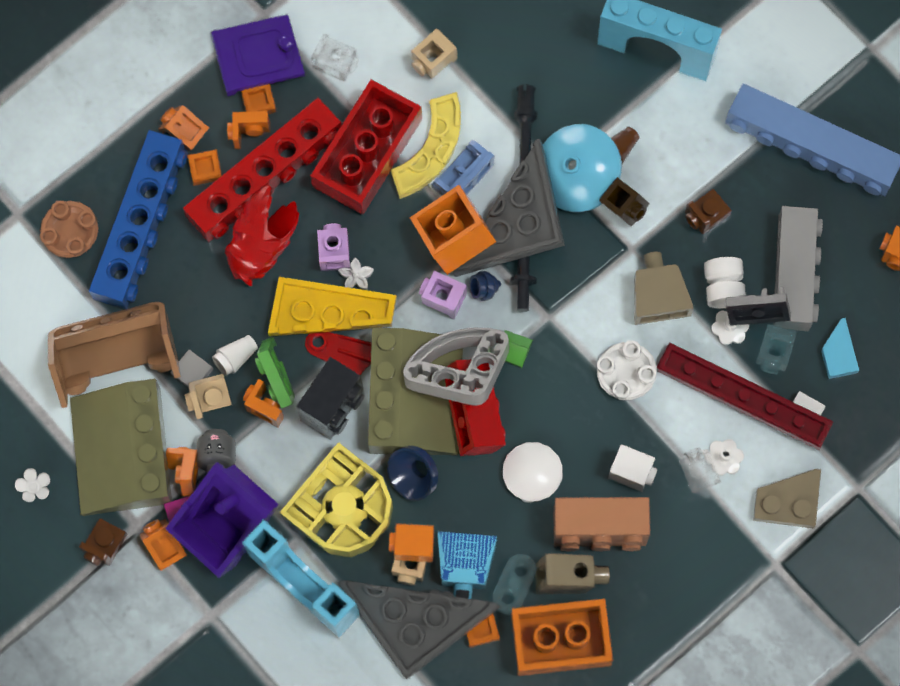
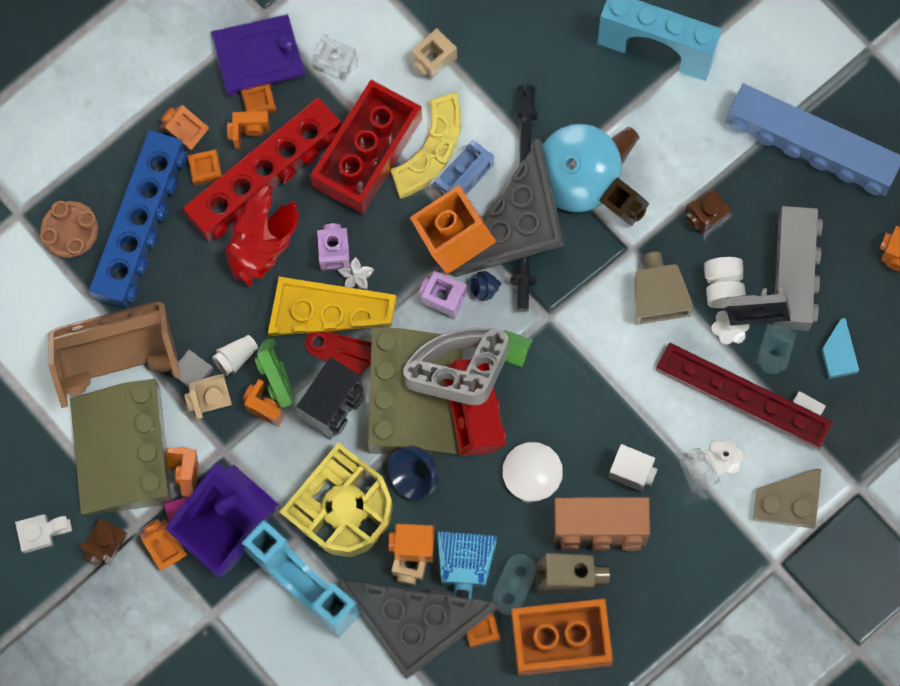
white plant [15,468,50,502] -> none
dark grey head [196,429,236,473] -> none
white dish [597,340,657,400] -> none
none -> white plate [15,514,73,553]

